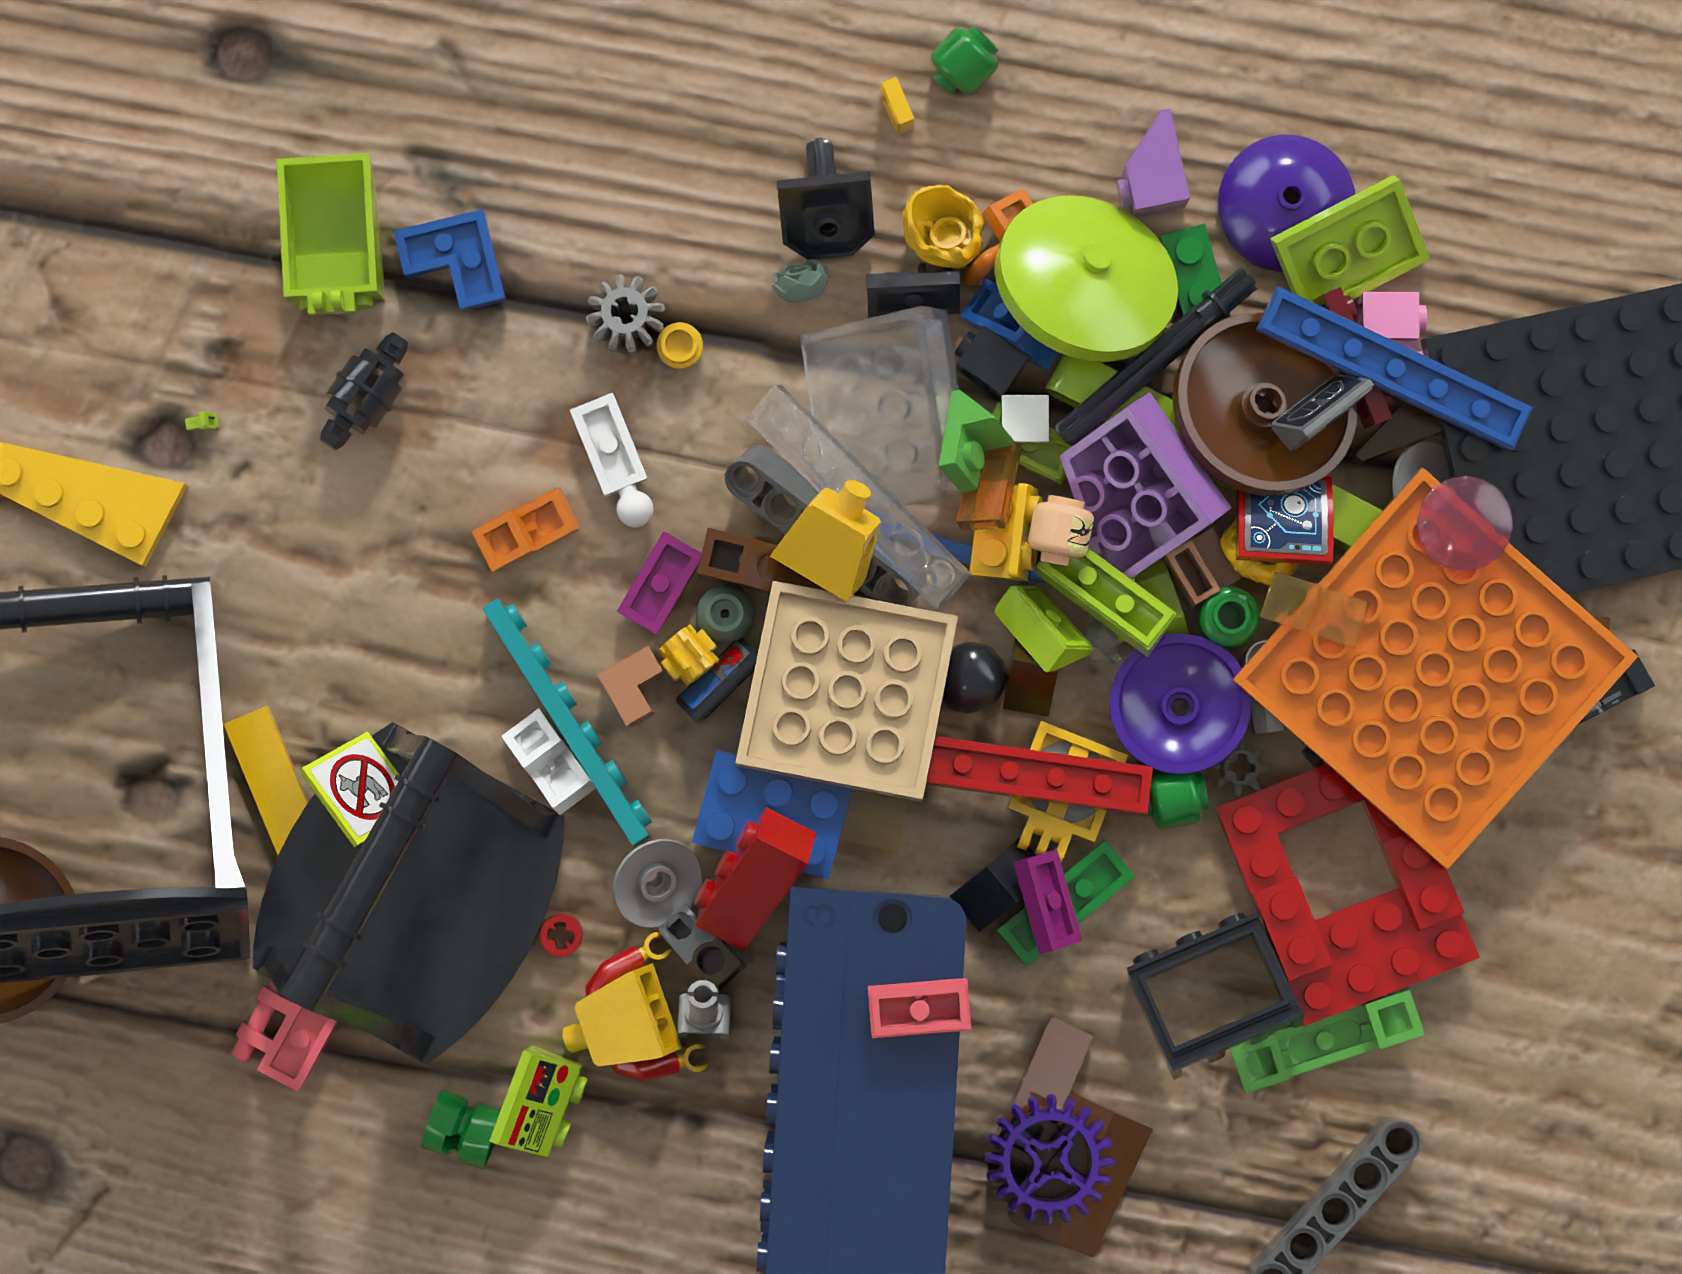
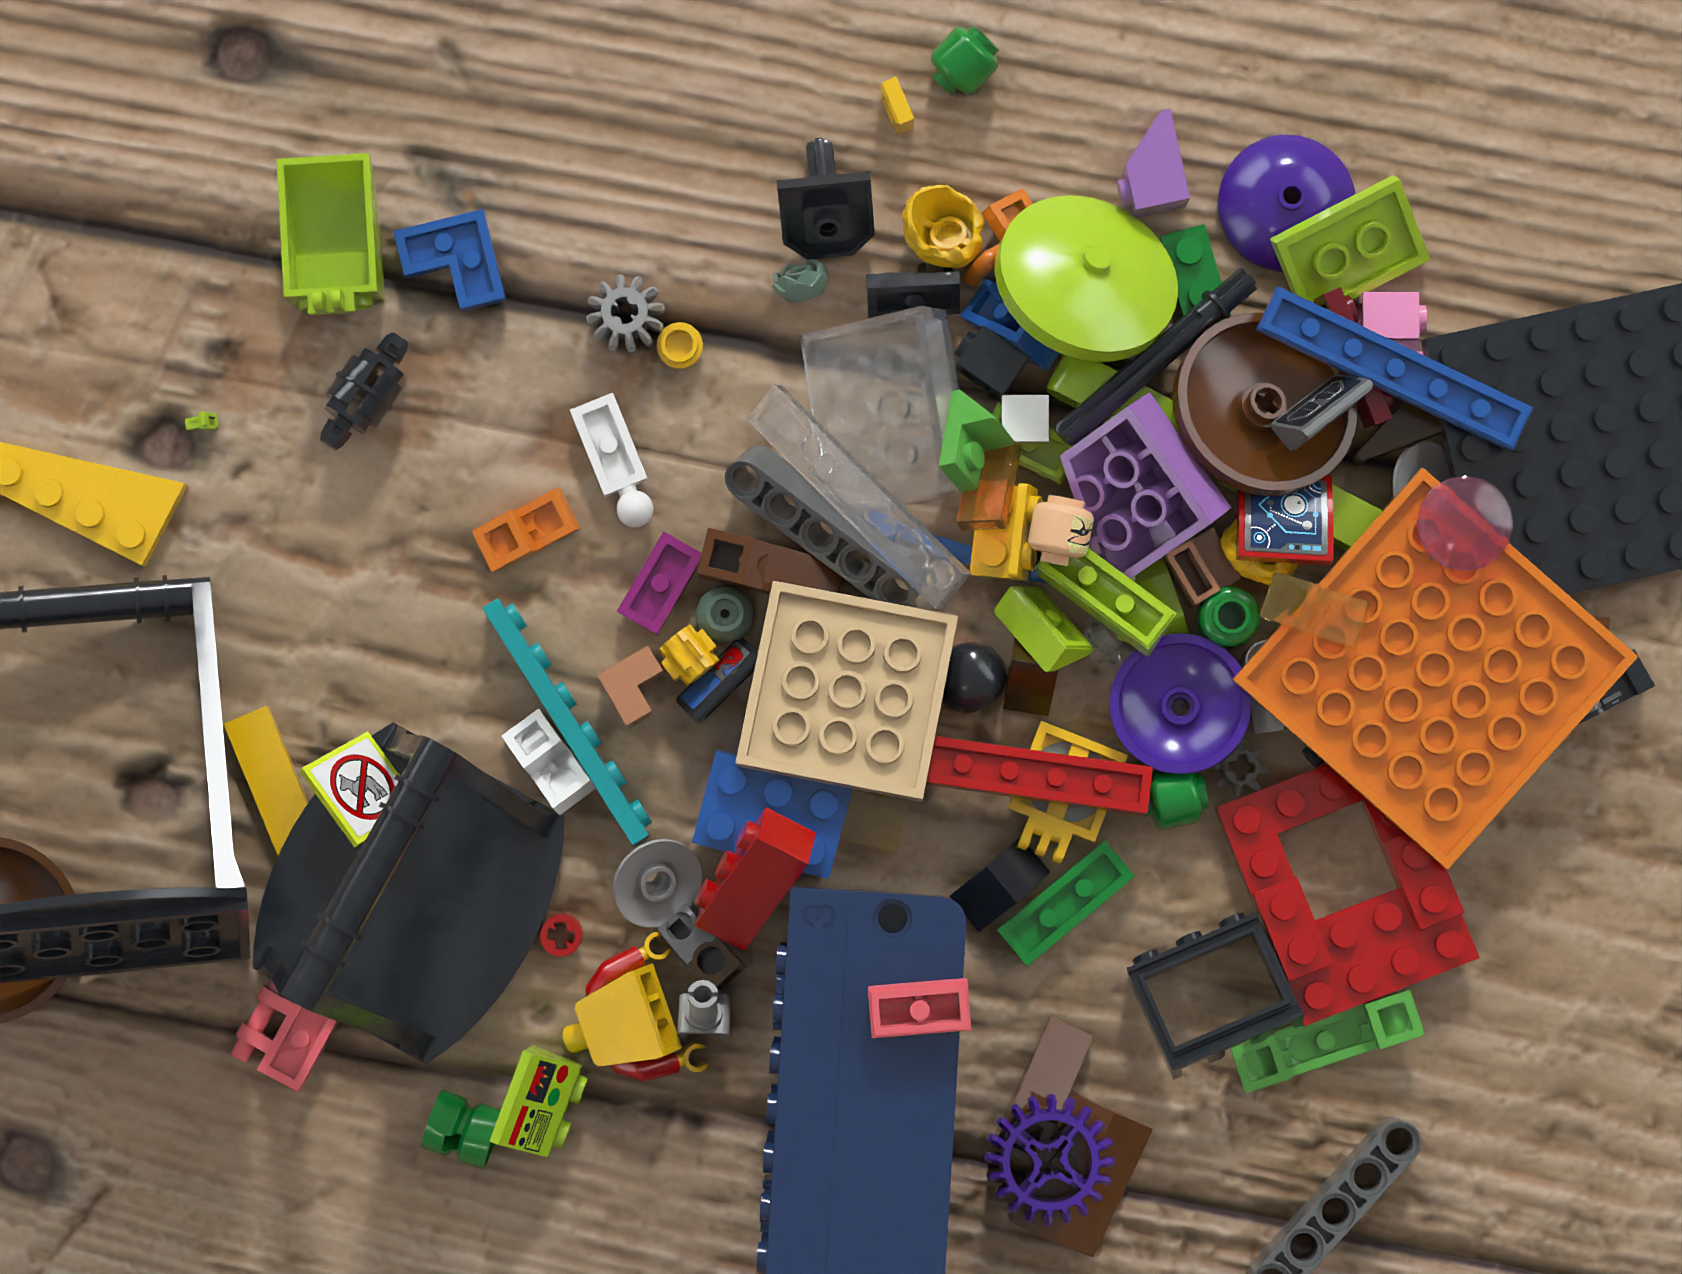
yellow torso [770,480,882,602] -> none
magenta plate [1014,850,1083,954] -> none

